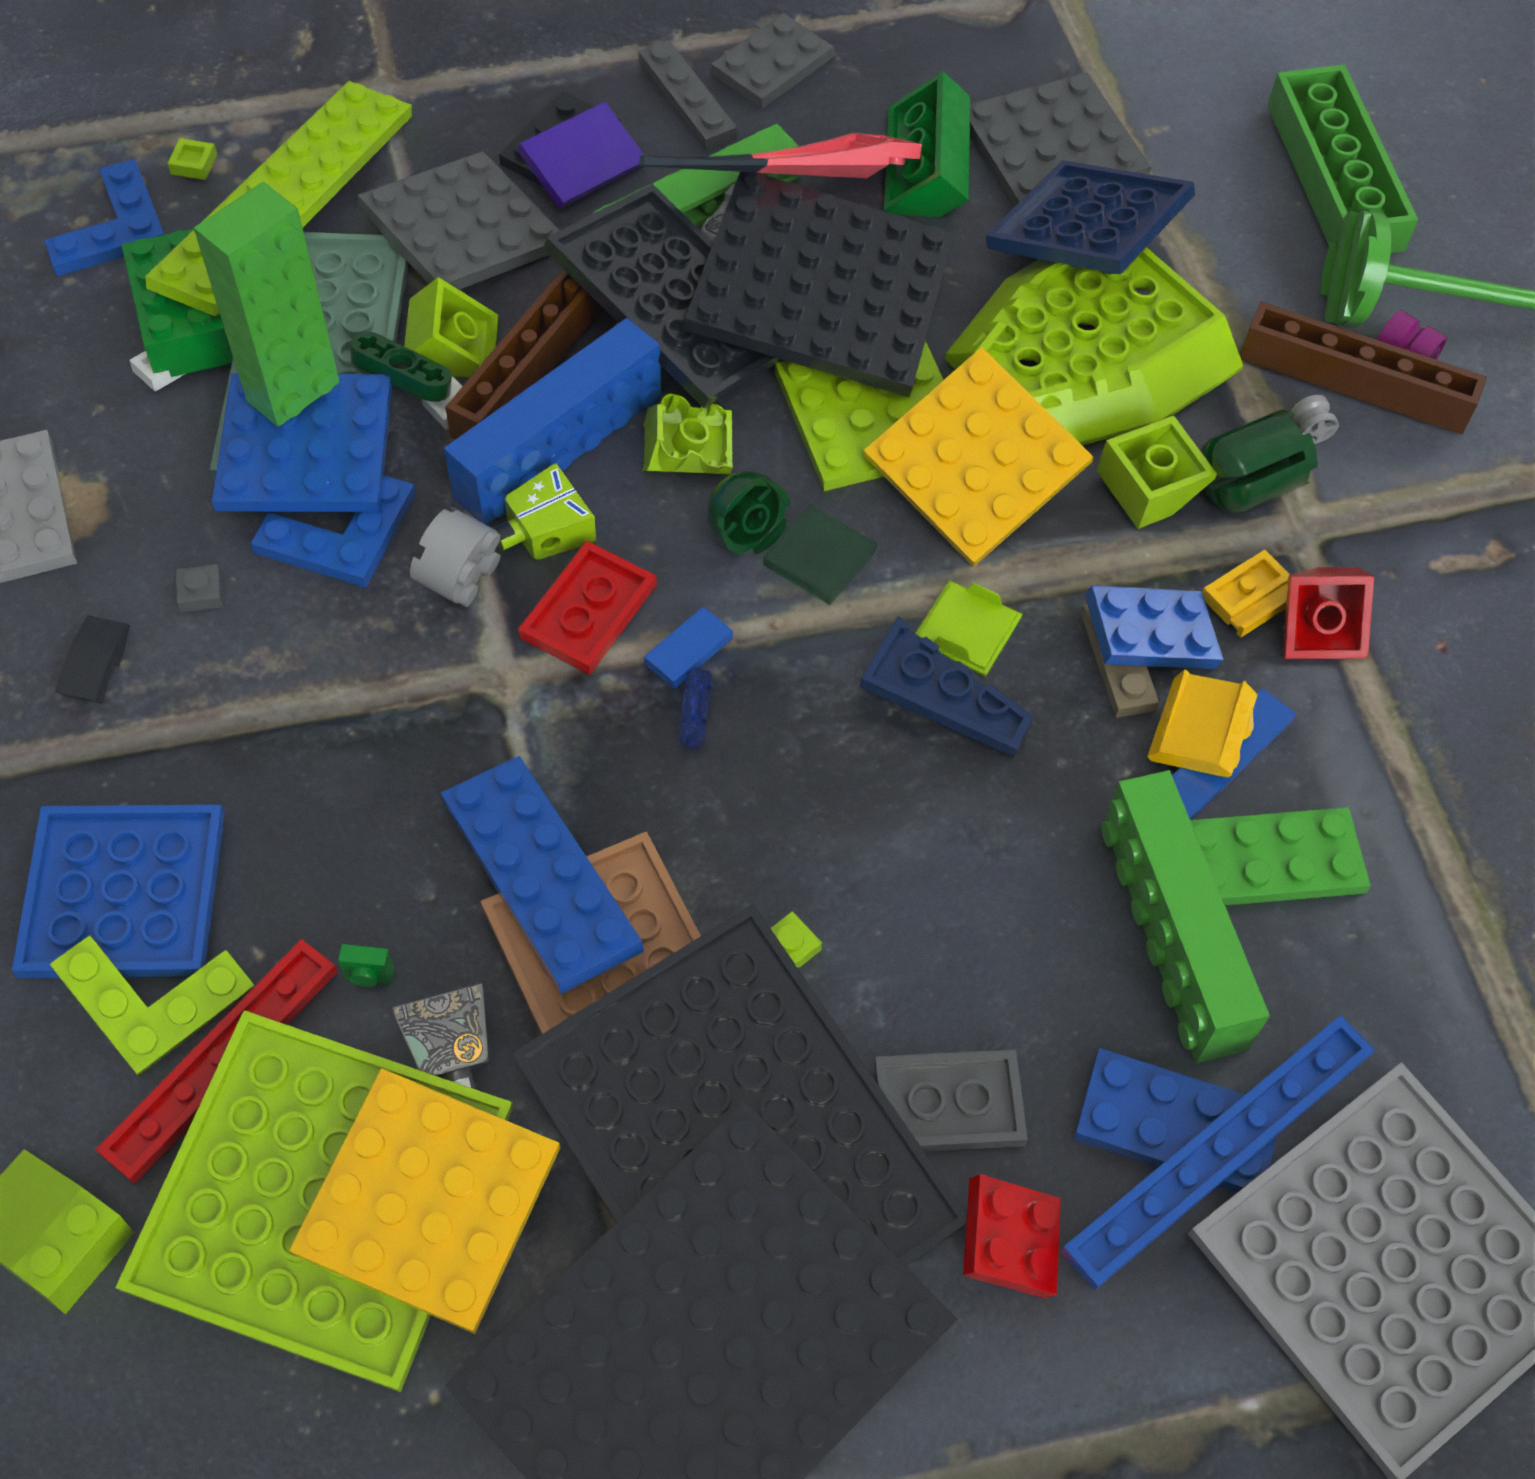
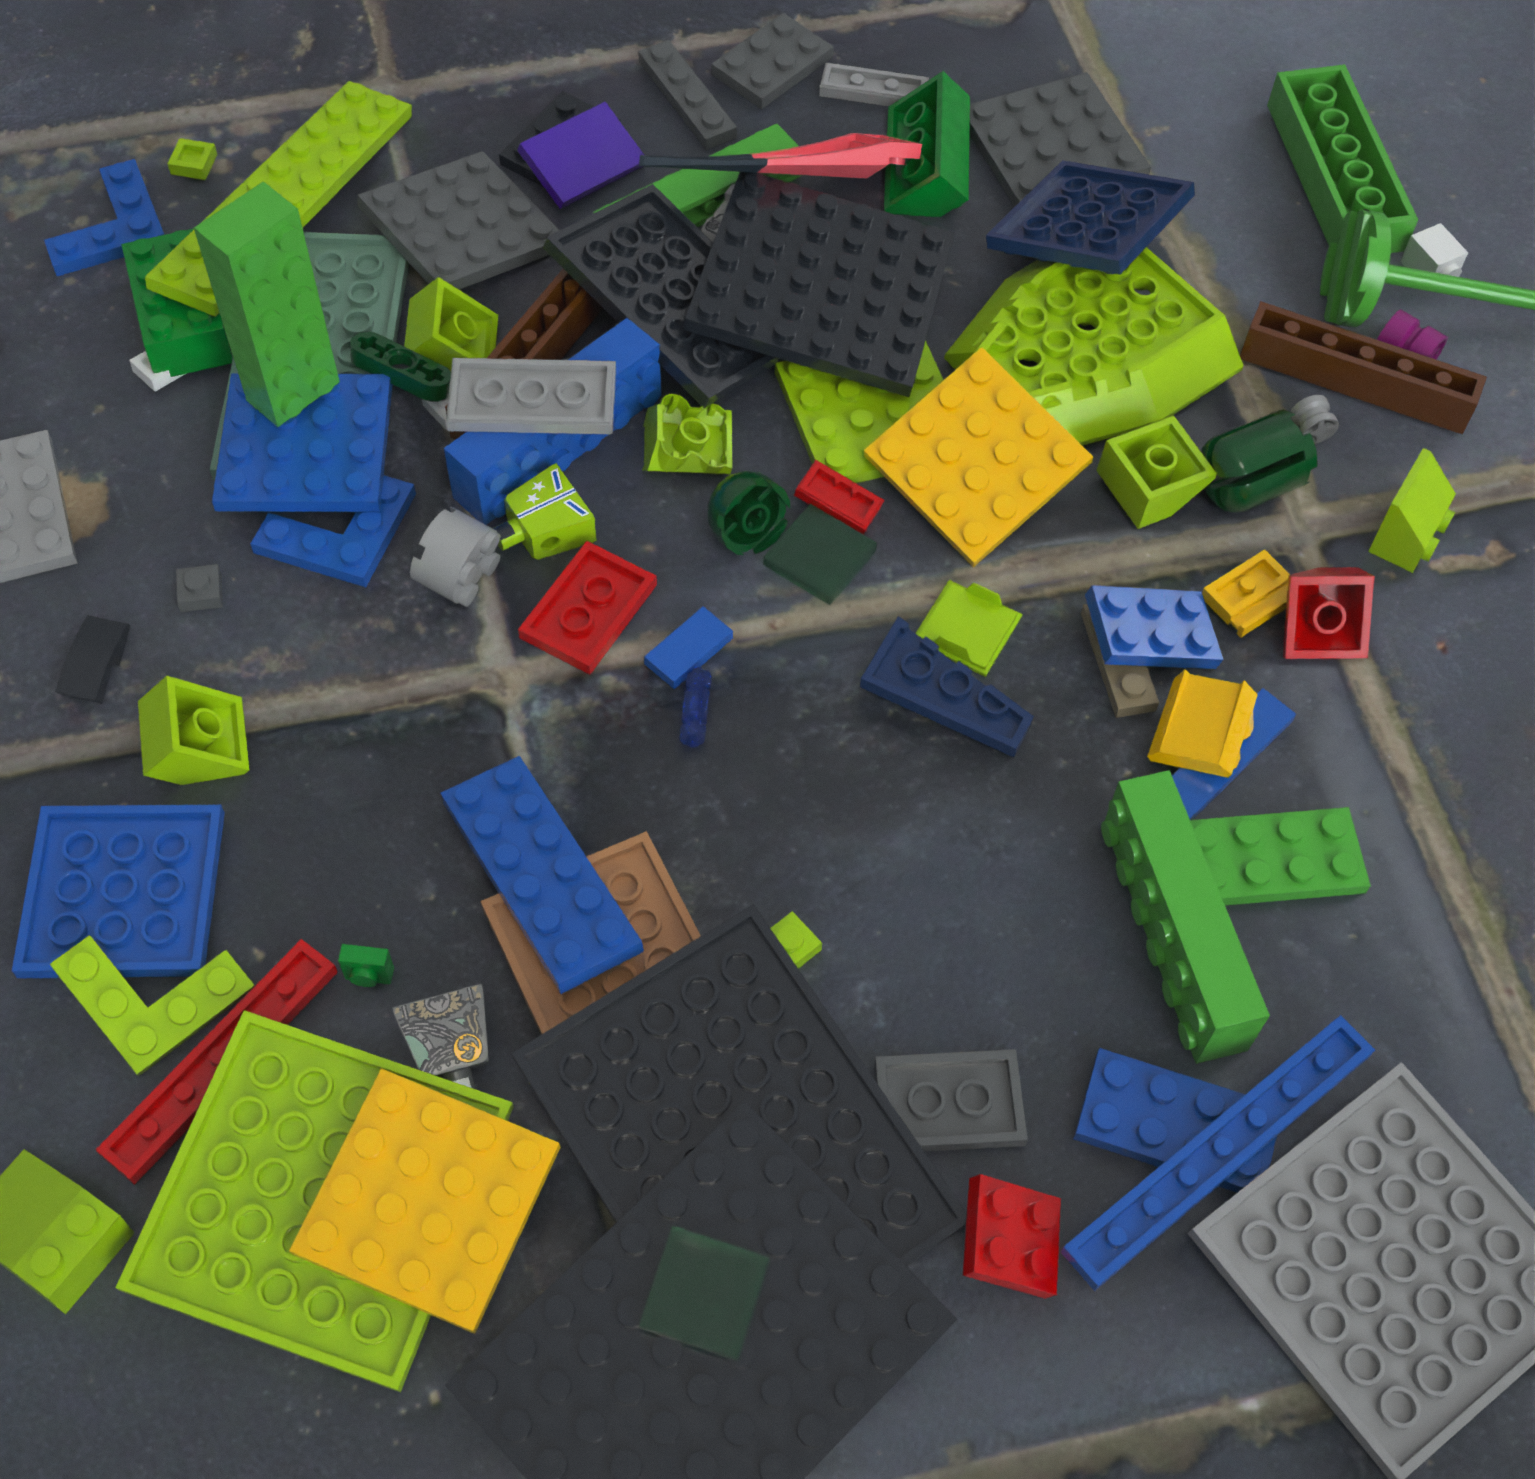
none -> lime slope [138,676,249,785]
none -> light grey tile [446,358,616,434]
none -> clear green tile [639,1226,769,1361]
none -> red plate [794,460,885,536]
none -> light grey tile [819,63,929,106]
none -> lime slope [1368,448,1456,573]
none -> white brick [1400,223,1468,277]

